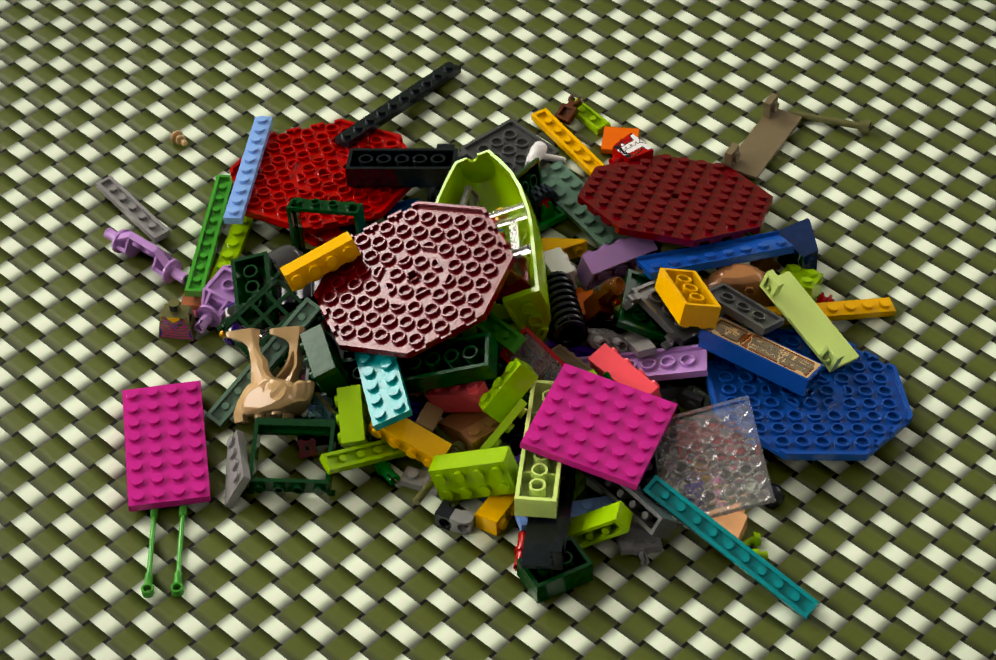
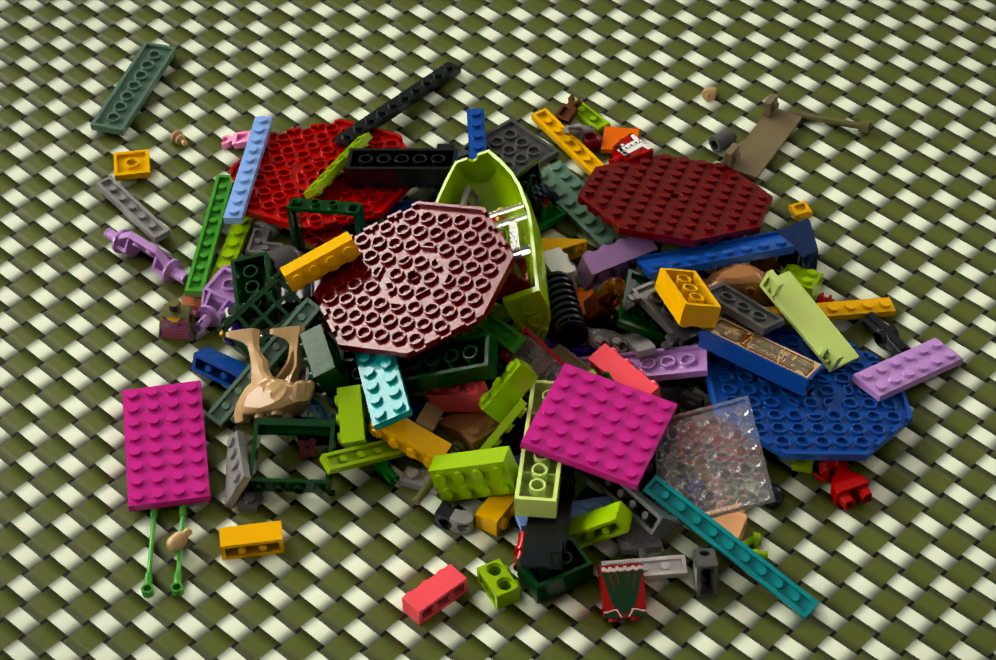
white piece [524,141,566,167] -> none
none -> sand green plate [90,42,177,136]
none -> yellow plate [113,149,151,181]
none -> tan cylinder [166,527,193,552]
none -> blue brick [191,346,248,388]
none -> yellow brick [219,521,285,560]
none -> bright pink plate [221,130,251,149]
none -> dark grey plate [237,490,263,514]
none -> light grey tile [245,228,285,256]
none -> lime plate [303,132,373,199]
none -> coral brick [402,564,468,626]
none -> blue plate [467,108,487,159]
none -> lime brick [477,559,521,610]
none -> light grey axle [563,124,595,138]
none -> dark red plate [581,132,603,151]
none -> slope [597,563,647,622]
none -> white plate [601,554,688,580]
none -> dark grey torso [693,547,718,598]
none -> tan hair [702,87,717,102]
none -> dark grey brick [709,128,737,153]
none -> yellow tile [788,201,813,221]
none -> lime plate [791,460,814,474]
none -> red hips [813,460,872,510]
none -> lavender plate [851,338,963,402]
none -> black piece [862,312,911,356]

